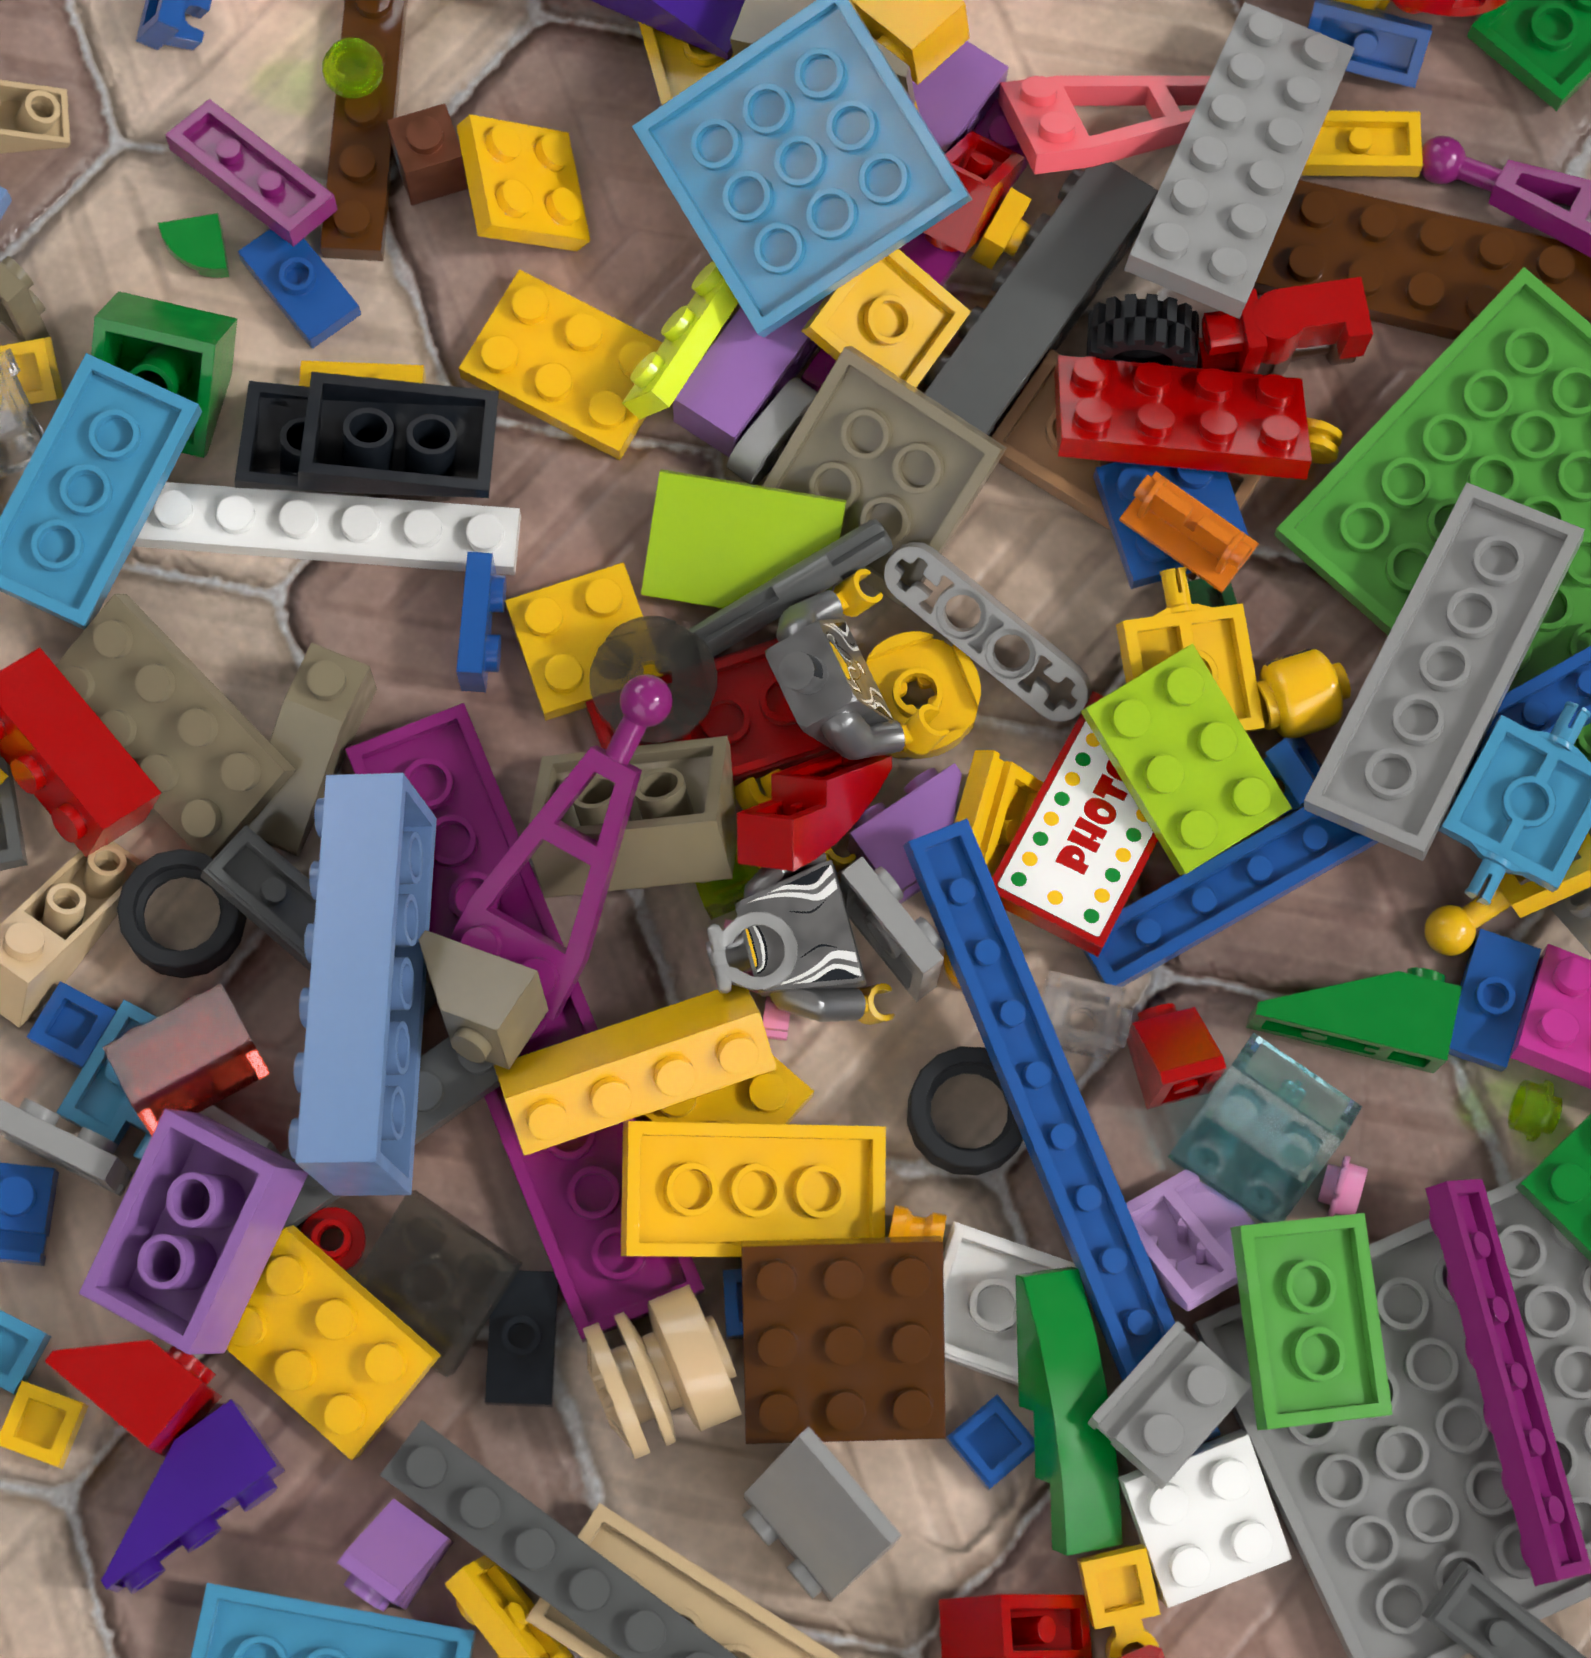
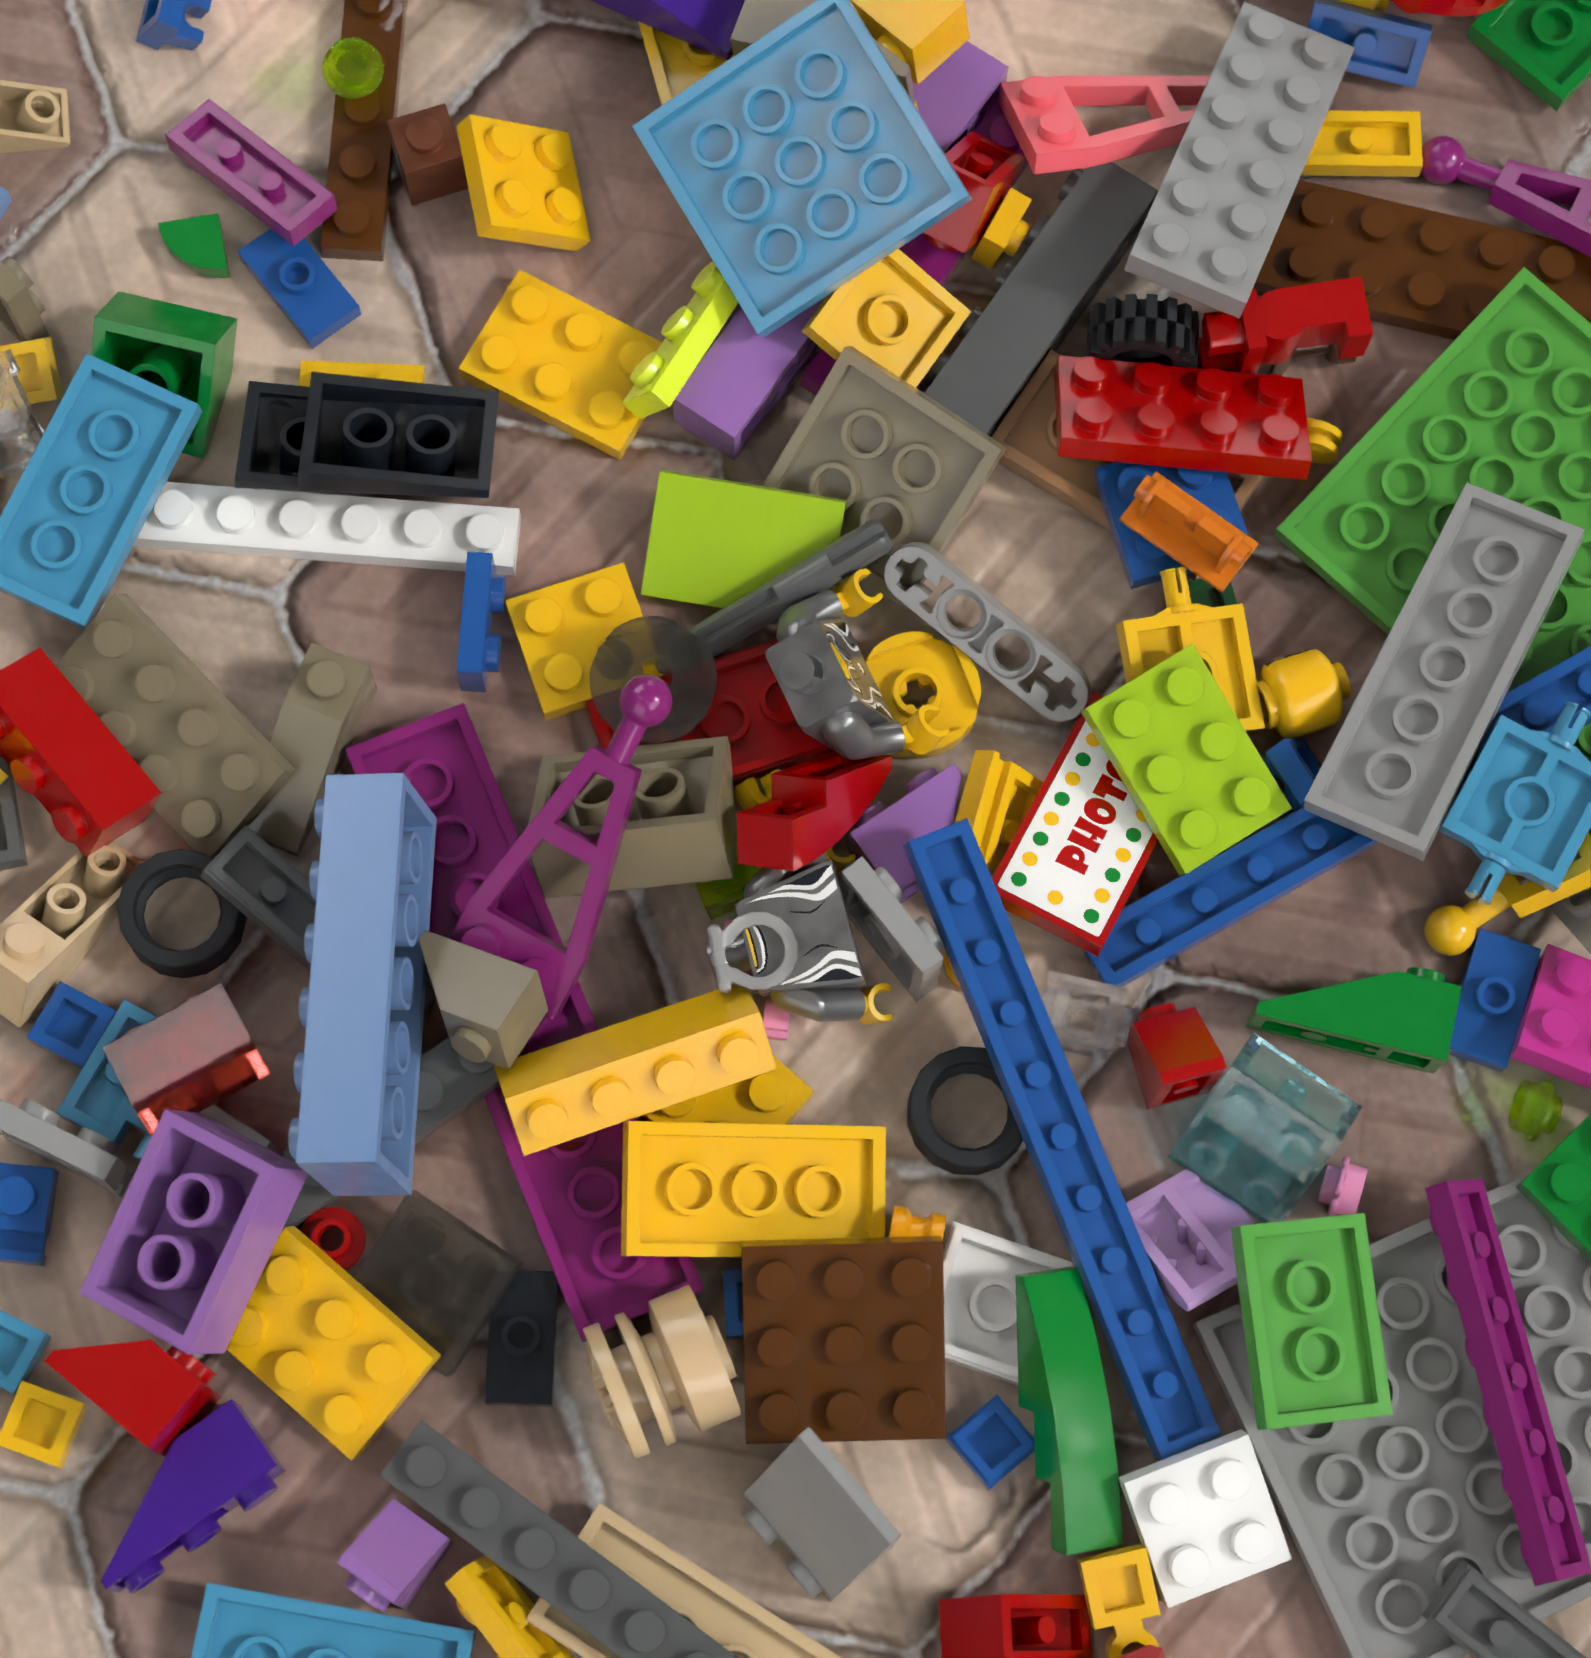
light grey beam [727,377,818,485] -> none
light grey plate [1088,1321,1252,1490] -> none

